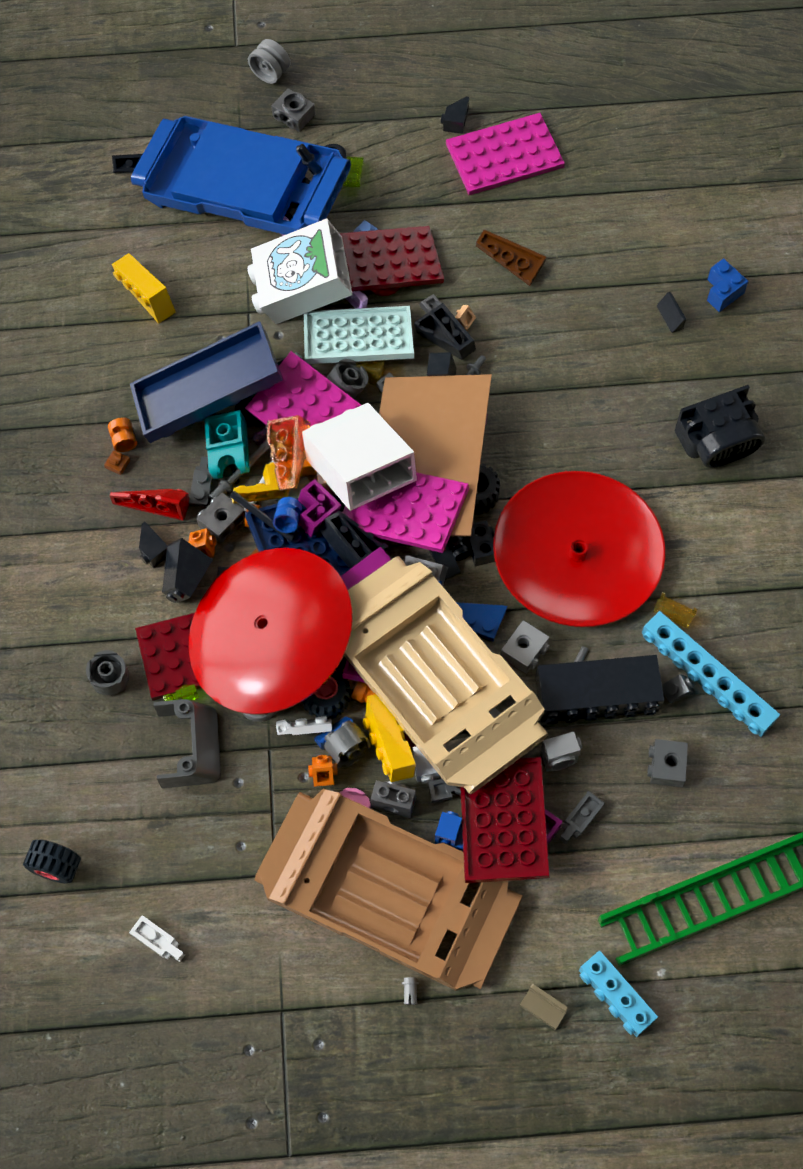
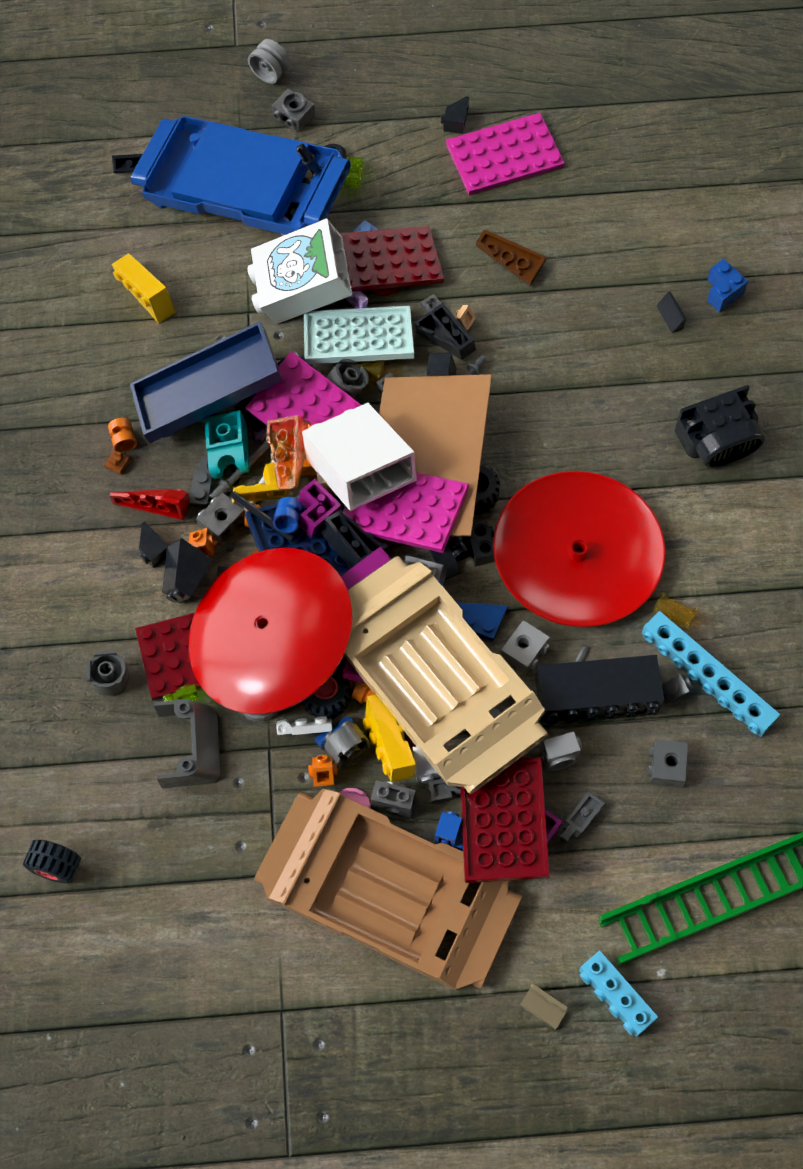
white hinge [129,916,185,962] -> none
light grey pin [402,977,419,1005] -> none

